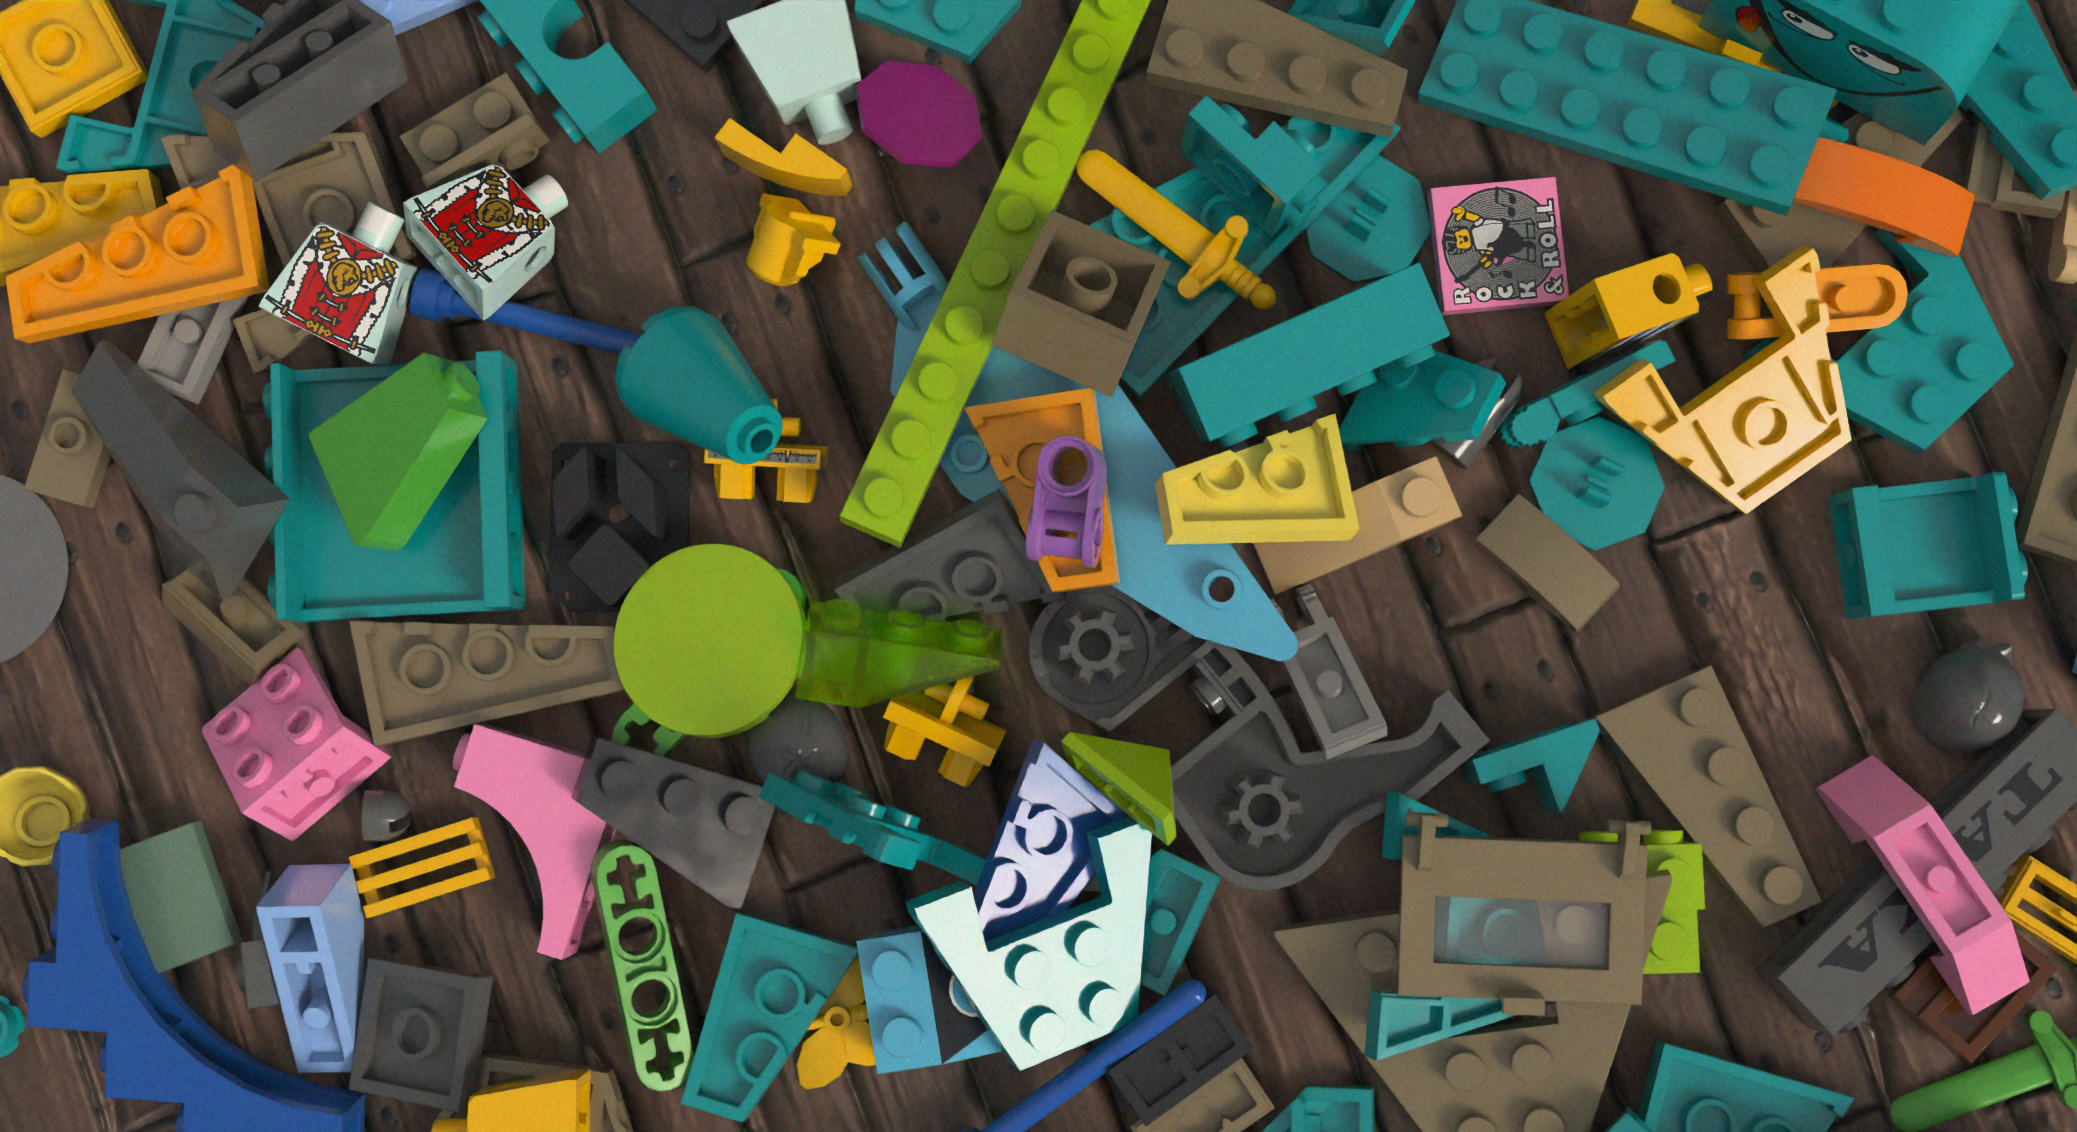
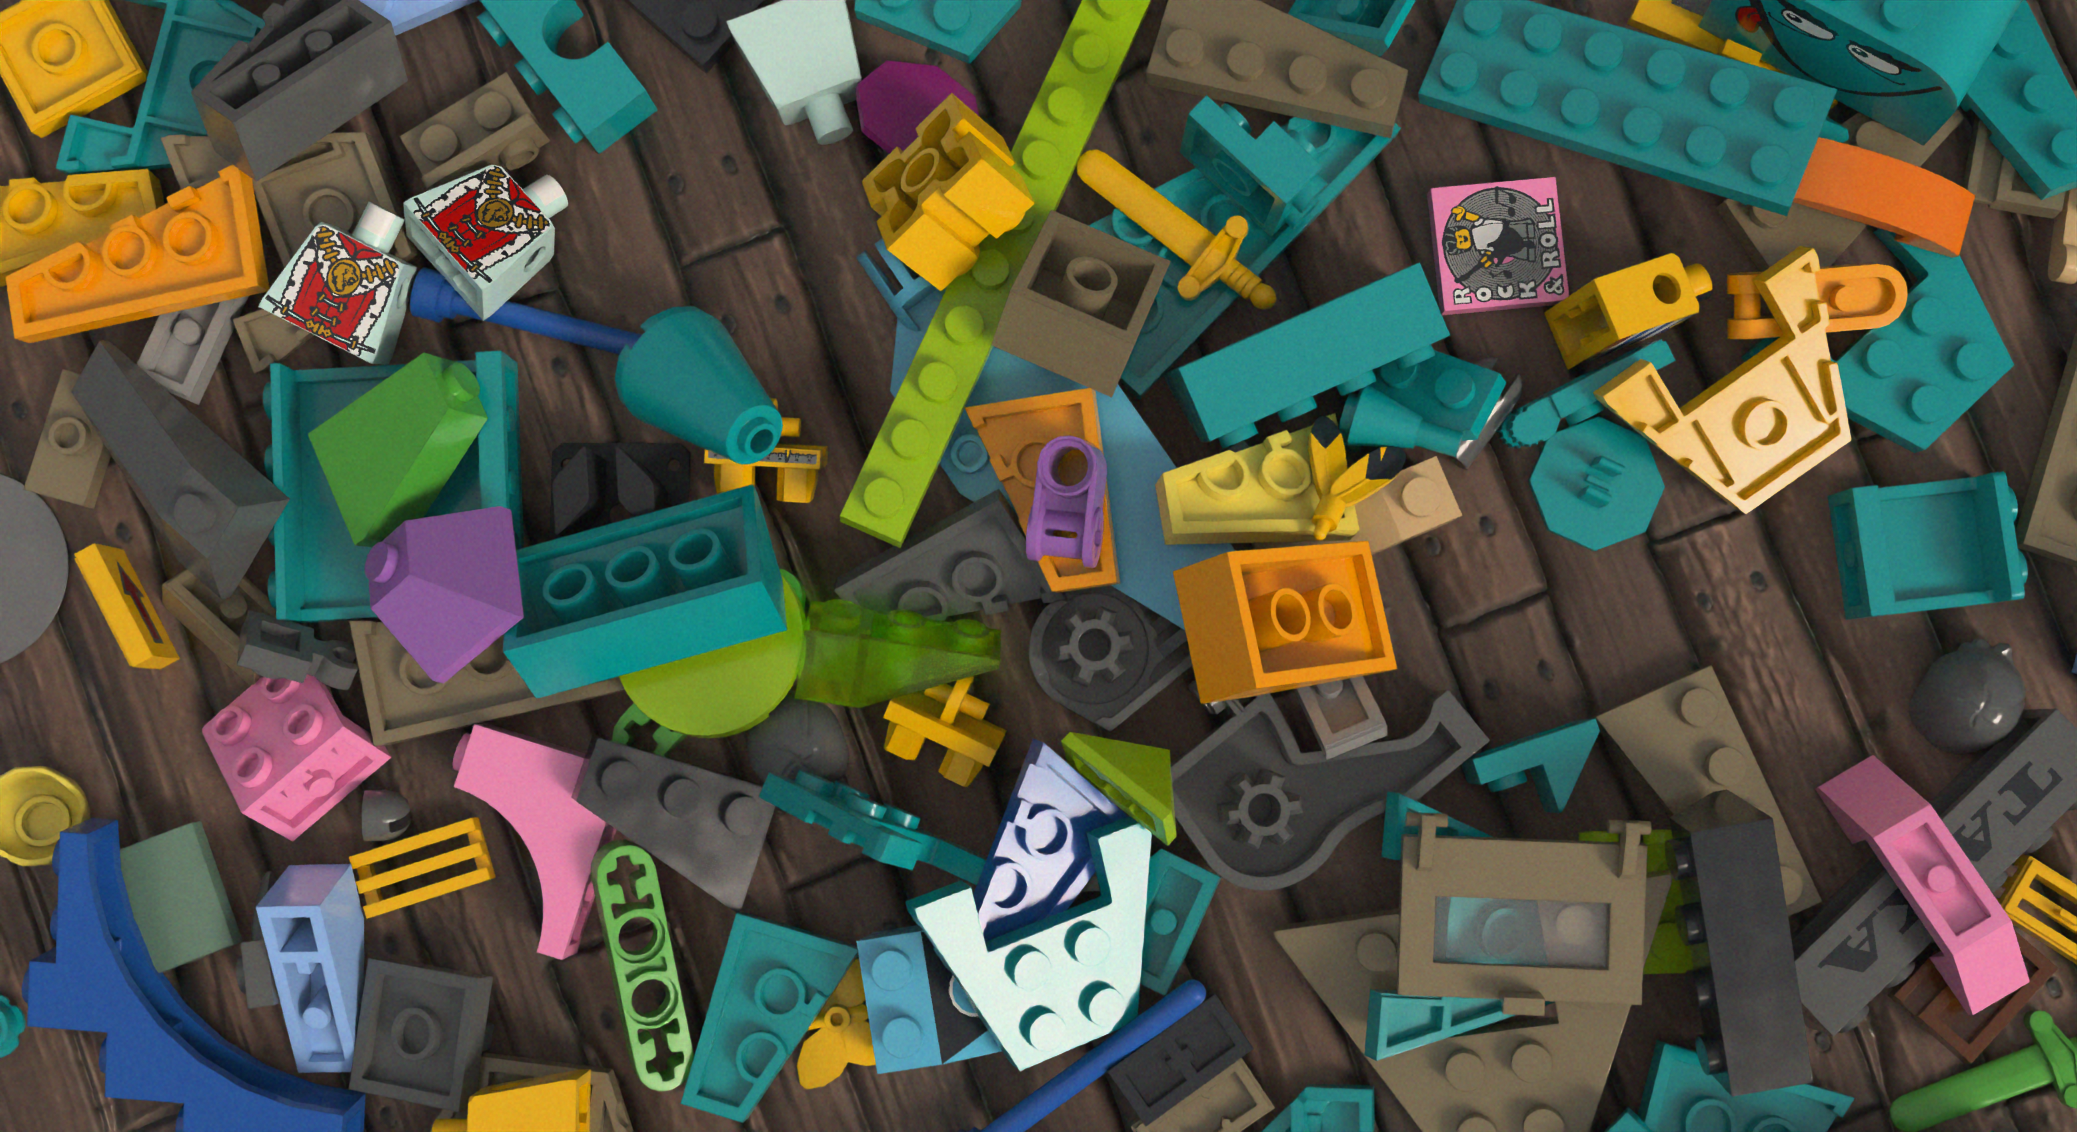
yellow slope [715,118,853,196] -> none
yellow piece [746,193,841,286] -> none
teal piece [1305,154,1432,284] -> none
dark tan slope [1476,493,1620,633] -> none
none -> yellow tile [74,543,180,669]
none -> dark grey plate [237,610,358,690]
none -> medium lavender slope [365,506,524,684]
none -> teal slope [503,484,787,699]
none -> yellow brick [862,93,1035,291]
none -> light orange slope [1173,541,1397,704]
none -> yellow piece [1308,416,1406,540]
none -> teal cone [1339,385,1463,457]
none -> black slope [1665,789,1813,1097]

